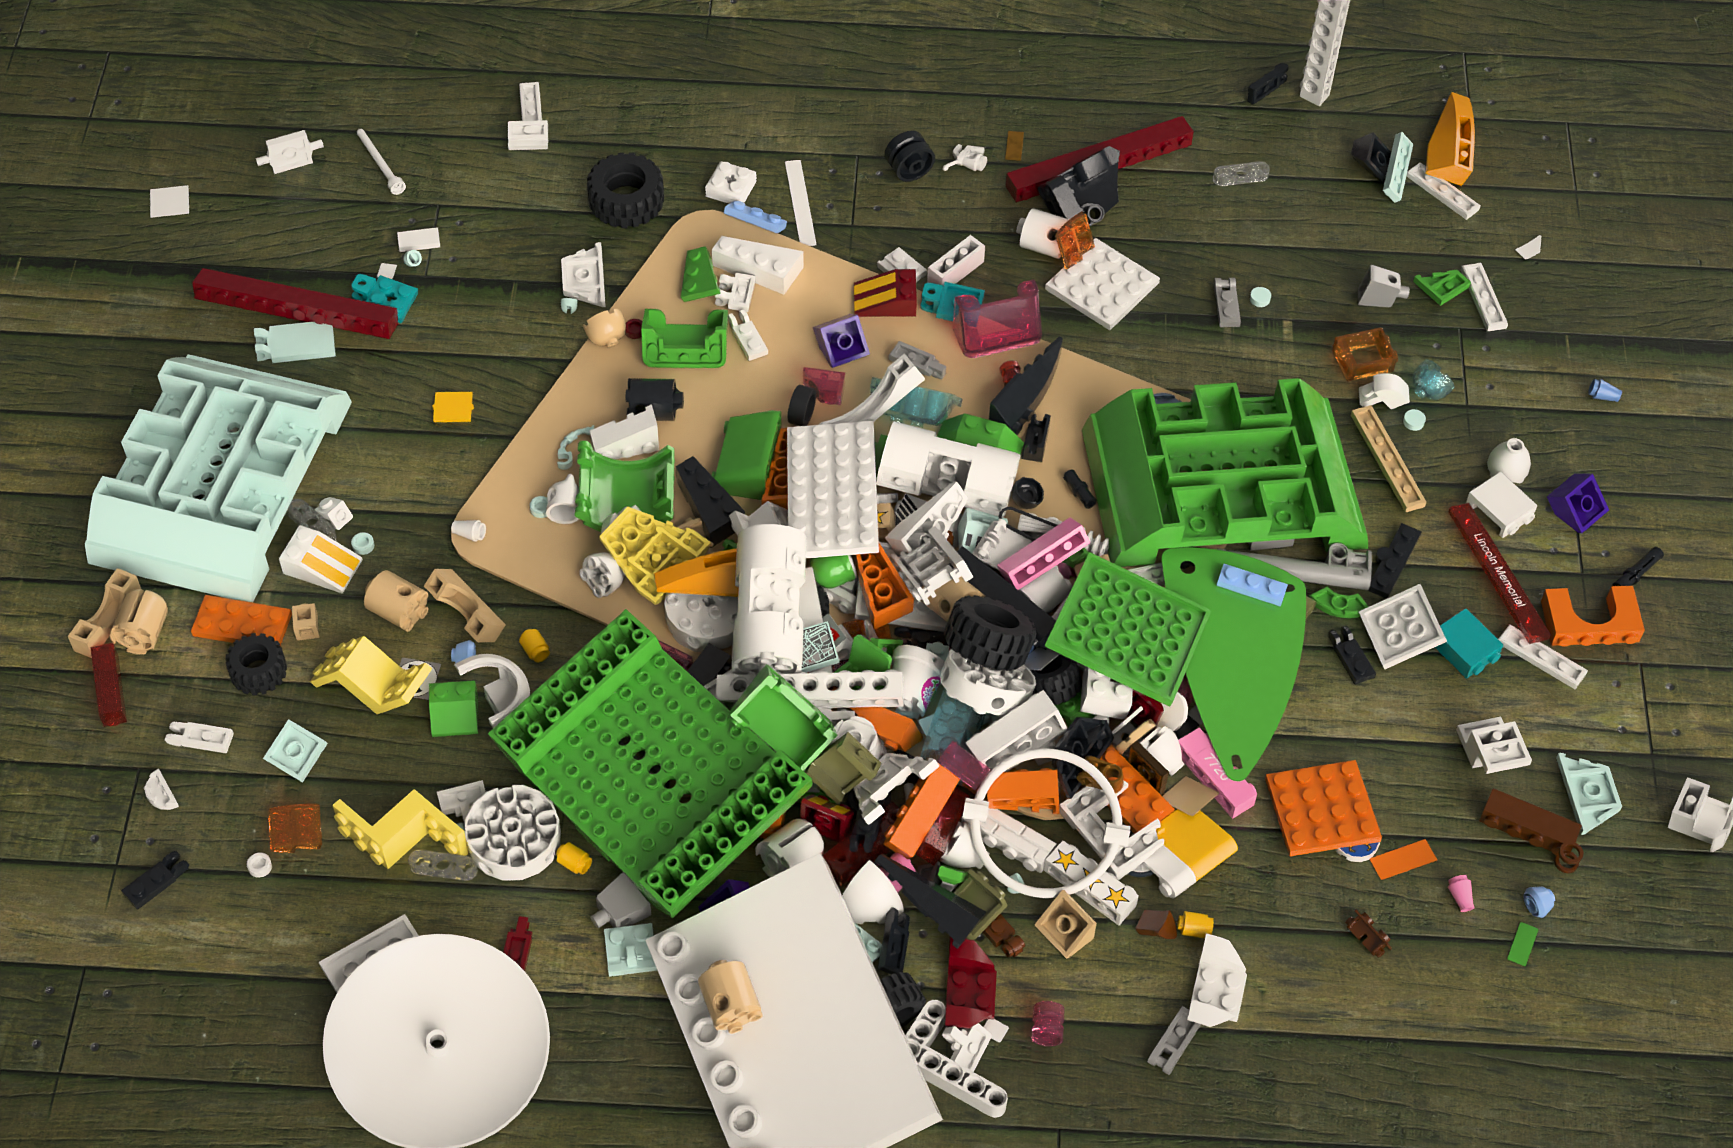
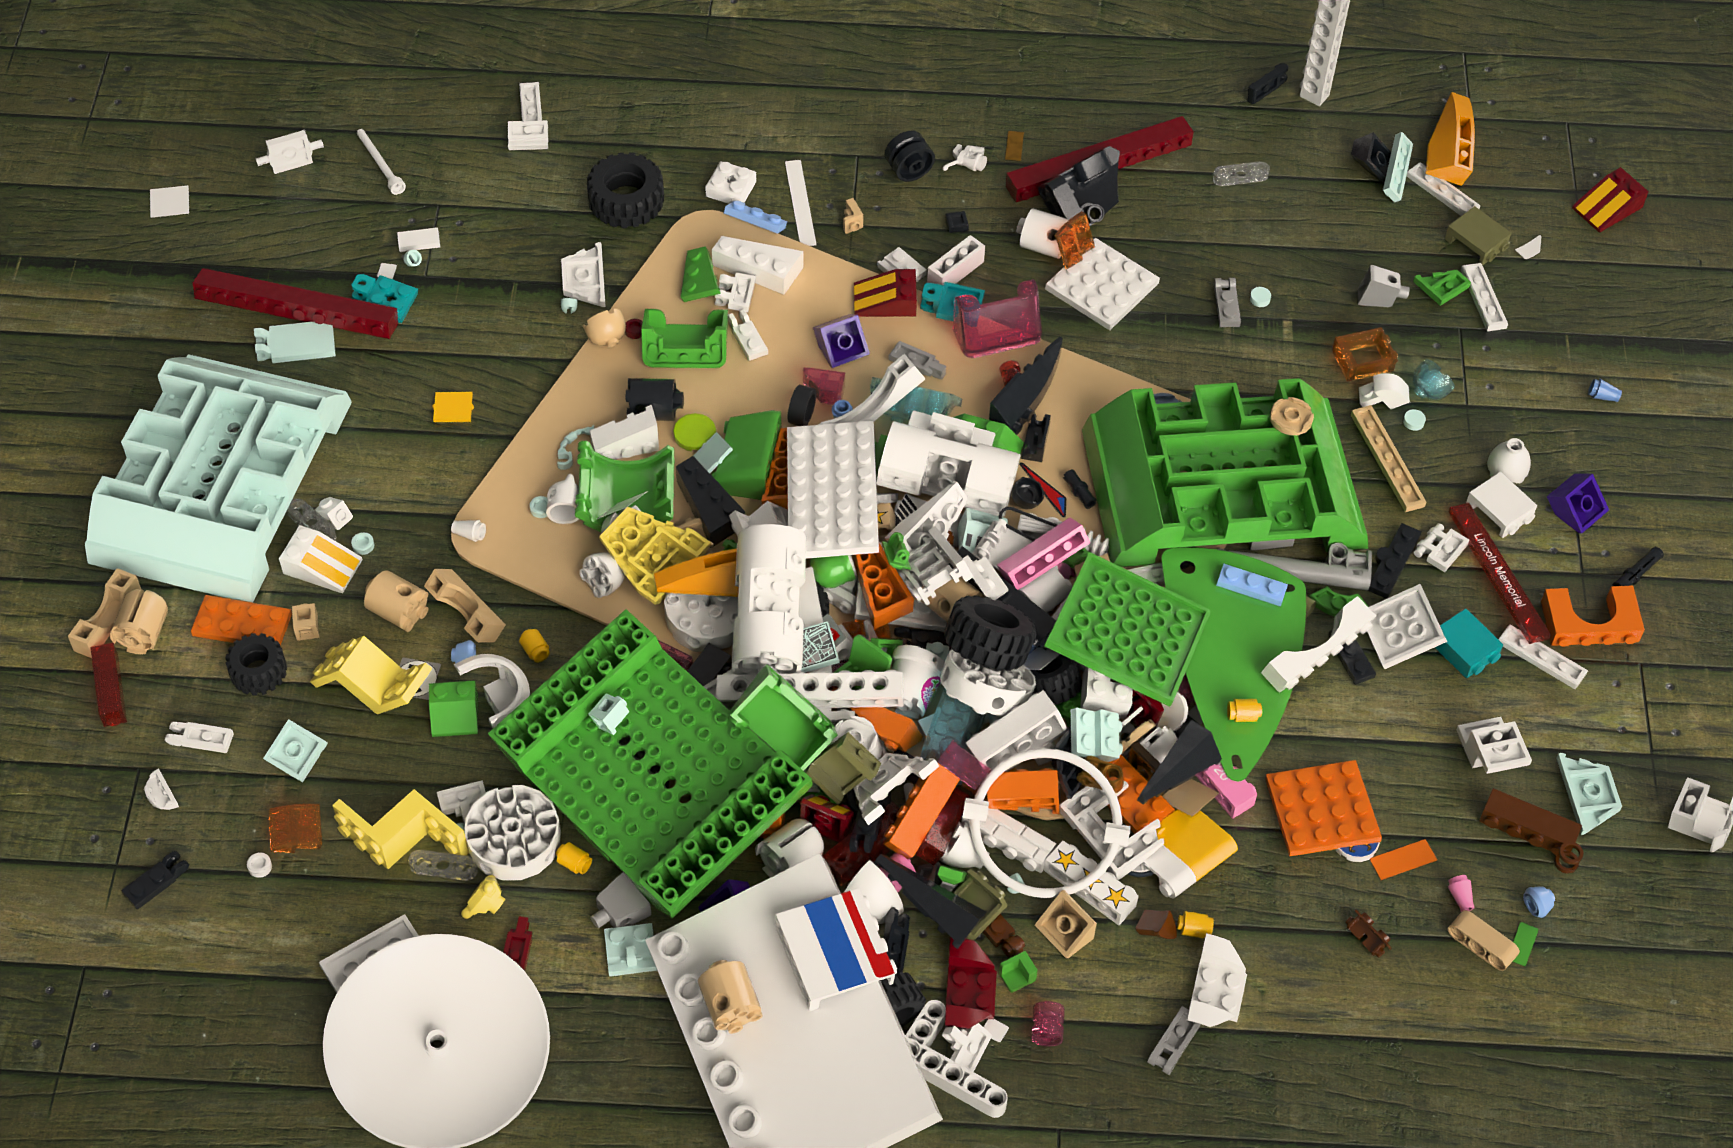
none -> light yellow rock [461,875,505,919]
none -> light aqua brick [588,694,629,735]
none -> sticker [597,491,648,519]
none -> lime tile [673,413,716,451]
none -> light aqua piece [694,432,733,473]
none -> panel [775,888,897,1011]
none -> medium blue cone [832,400,853,419]
none -> tan bracket [843,198,863,233]
none -> bright green hinge [882,532,911,570]
none -> white bracket [908,411,995,447]
none -> black tile [945,211,969,233]
none -> white bracket [963,555,1009,600]
none -> bright green panel [999,951,1038,993]
none -> sticker [1020,462,1067,518]
none -> light aqua plate [1071,707,1123,762]
none -> black wedge [1137,720,1222,805]
none -> yellow brick [1227,699,1262,722]
none -> white arch [1261,596,1376,693]
none -> tan tile [1270,397,1314,435]
none -> white plate [1414,523,1469,572]
none -> olive panel [1445,206,1511,266]
none -> tan beam [1448,910,1520,971]
none -> dark red slope [1572,167,1649,233]

